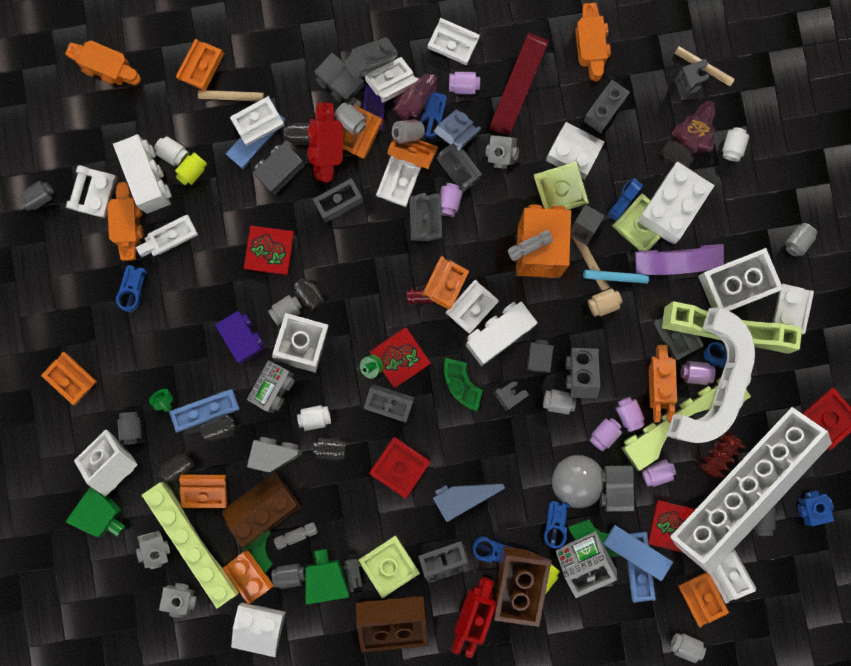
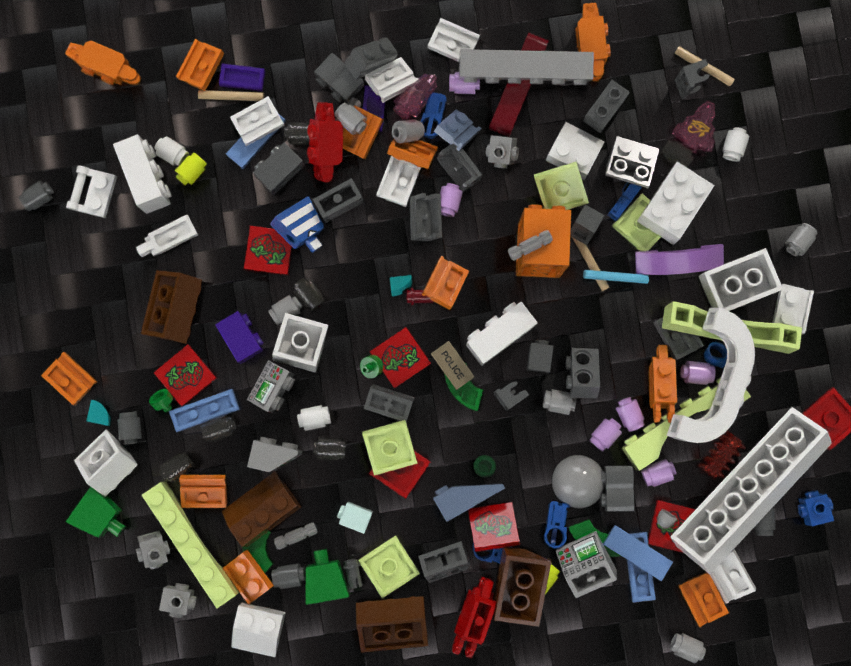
orange hinge [107,182,144,261] -> none
blue piece [116,265,147,312] -> none
white plate [446,280,499,334] -> none
tan brick [588,288,622,317] -> none
none -> teal tile [86,400,110,426]
none -> reddish brown slope [141,270,202,344]
none -> red tile [154,344,217,407]
none -> dark purple tile [219,63,265,92]
none -> blue torso [270,197,324,253]
none -> light aqua brick [337,502,373,534]
none -> yellowish green tile [362,420,417,476]
none -> teal tile [390,275,412,296]
none -> dark tan tile [431,341,474,390]
none -> light grey brick [459,49,594,85]
none -> tile [468,502,520,552]
none -> dark green plate [474,455,496,478]
none -> slope [606,136,659,188]
none -> light grey hinge [657,509,677,529]

